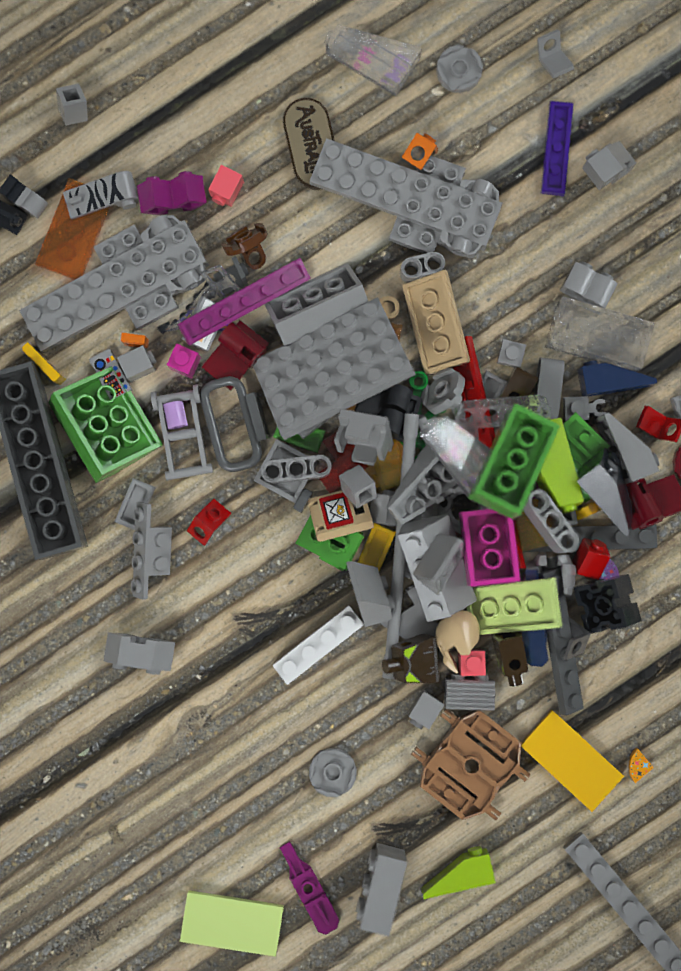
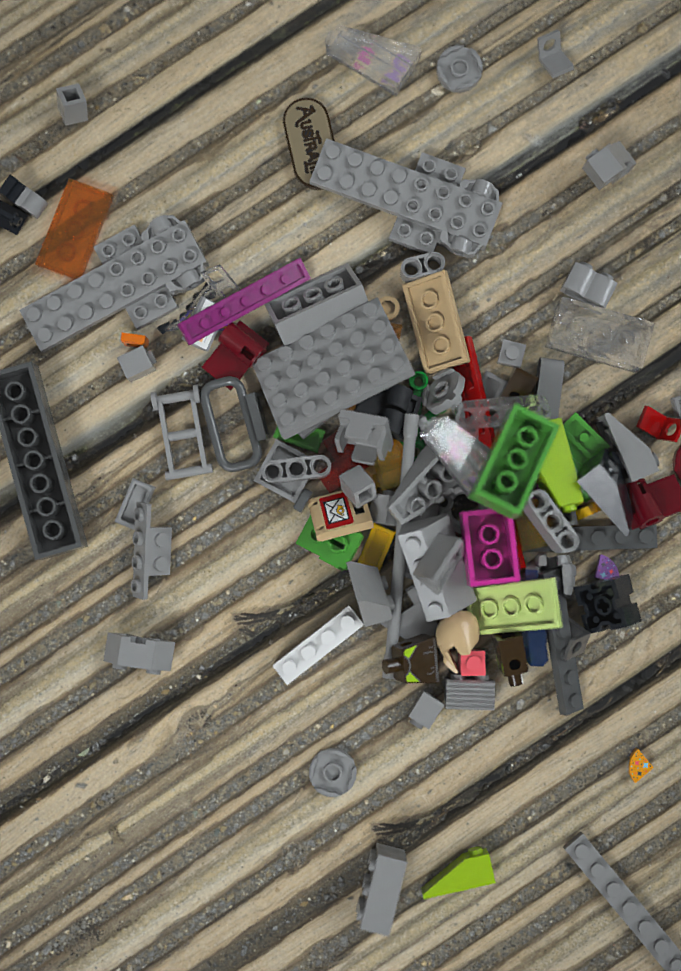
yellow tile [22,342,66,385] -> none
bright green slope [48,366,163,483] -> none
light grey door [63,171,139,220] -> none
tile [89,348,133,400] -> none
magenta brick [137,171,207,215] -> none
lavender piece [163,401,188,430] -> none
dark pink brick [167,343,201,379] -> none
yellowish green tile [180,890,284,957] -> none
red bracket [187,499,231,546] -> none
coral brick [208,165,244,207] -> none
dark grey bracket [213,256,249,296] -> none
reddish brown tile [222,223,268,269] -> none
magenta piece [279,841,340,935] -> none
orange bracket [402,133,438,170] -> none
medium nougat piece [411,709,530,821] -> none
yellow tile [521,709,624,812] -> none
dark purple tile [541,101,573,196] -> none
light grey plate [563,396,606,422] -> none
red brick [572,538,611,580] -> none
dark blue slope [577,360,657,397] -> none

